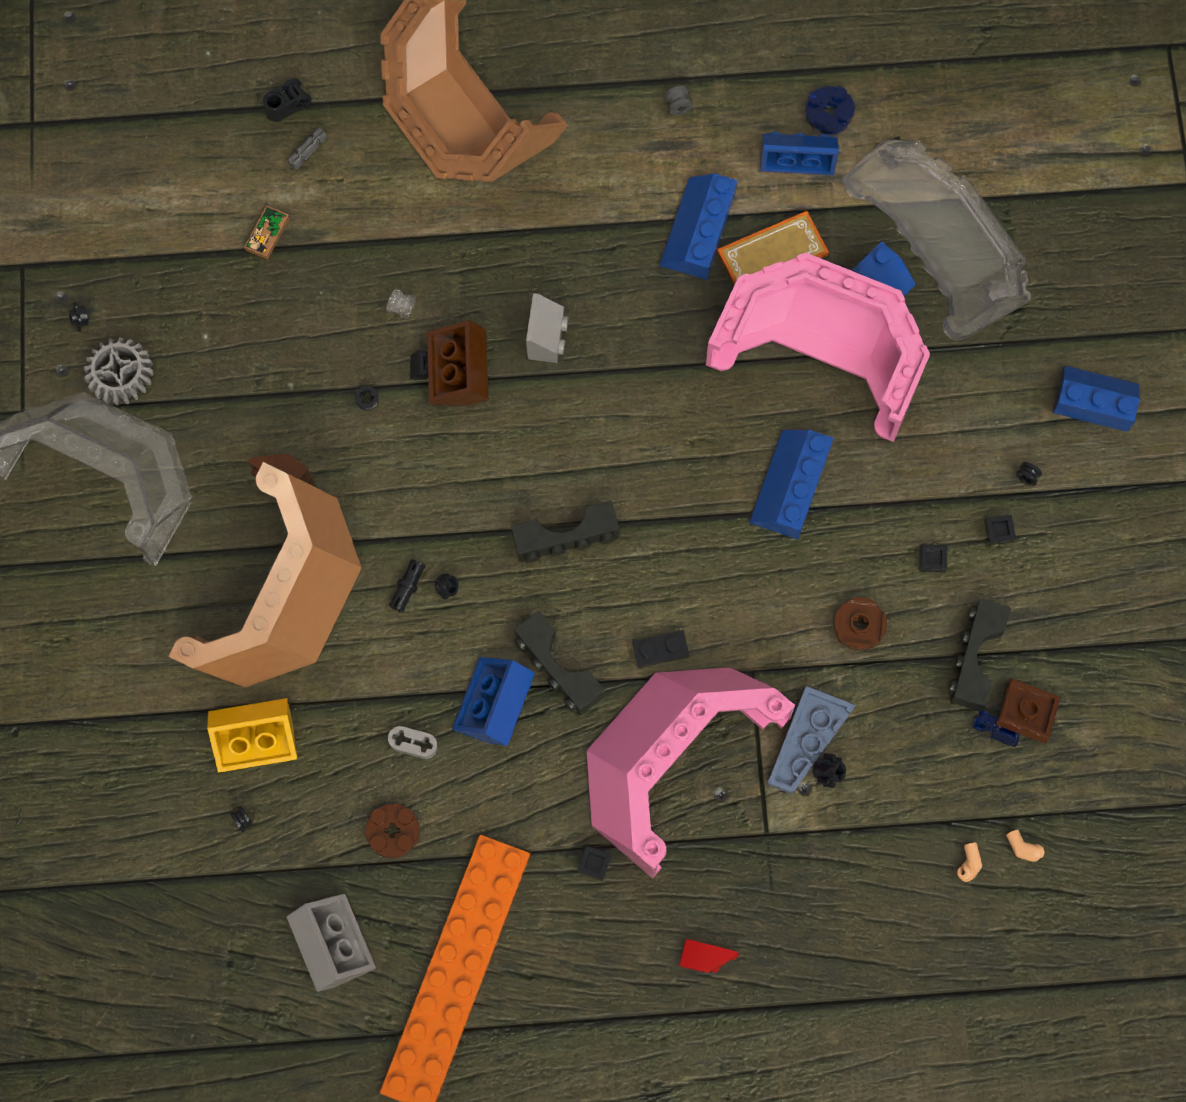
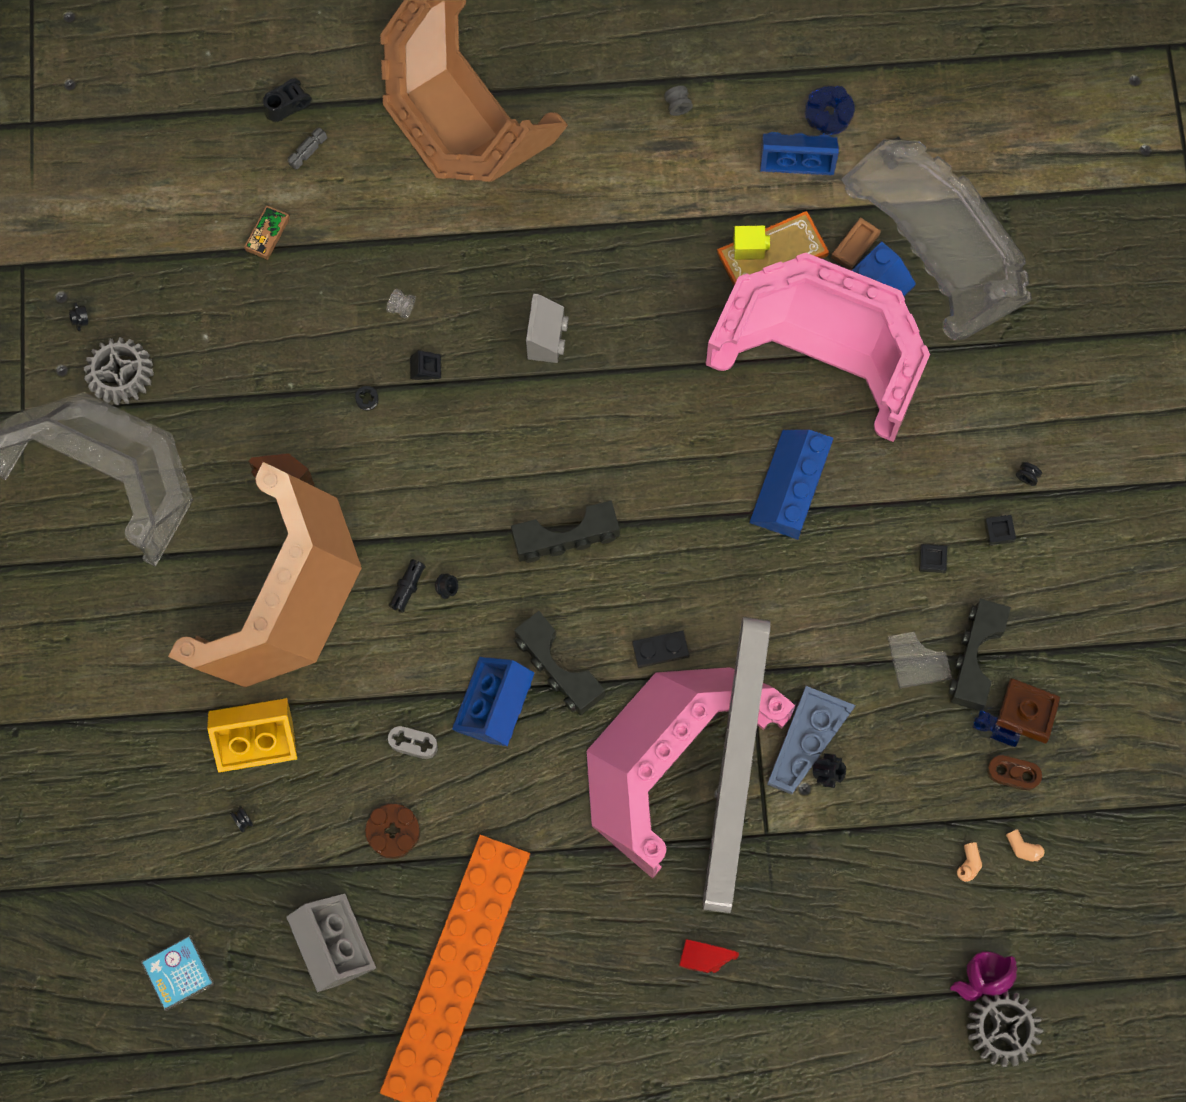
reddish brown slope [427,320,489,406] -> none
black plate [577,846,612,881] -> none
blue slope [660,173,738,280] -> none
reddish brown plate [834,597,887,651] -> none
blue slope [1053,366,1140,432] -> none
none -> medium azure tile [141,935,215,1011]
none -> light grey beam [703,617,771,913]
none -> neon yellow brick [733,226,770,260]
none -> medium nougat tile [831,217,881,271]
none -> clear tile [888,632,952,689]
none -> magenta hair [950,952,1017,1002]
none -> light grey gear [967,991,1043,1067]
none -> reddish brown plate [987,755,1042,790]

